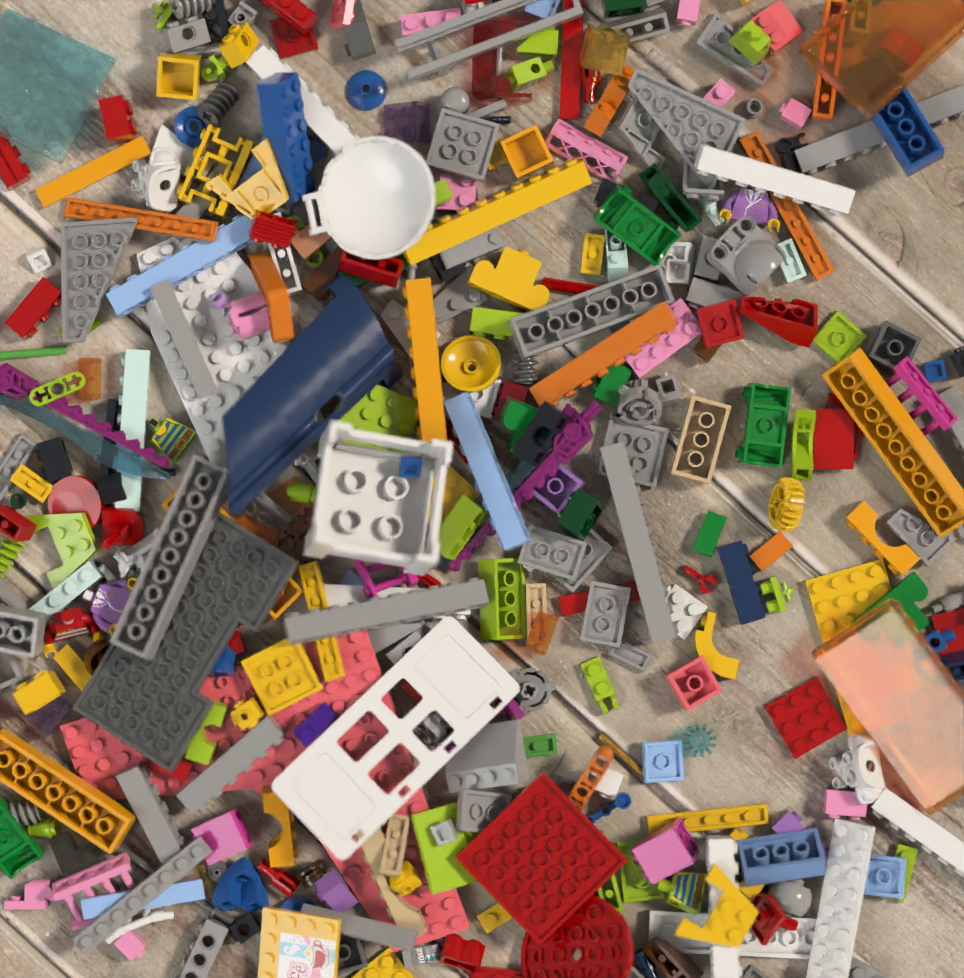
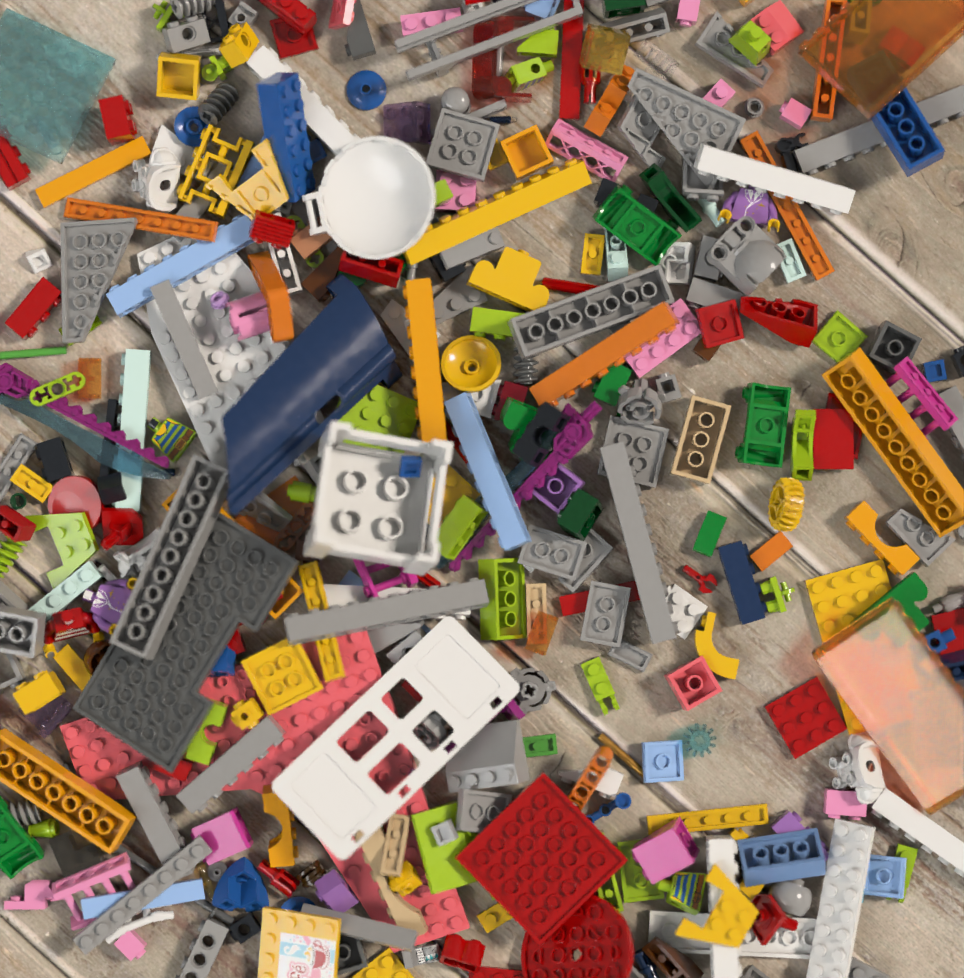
dark purple slope [292,701,338,747] -> none

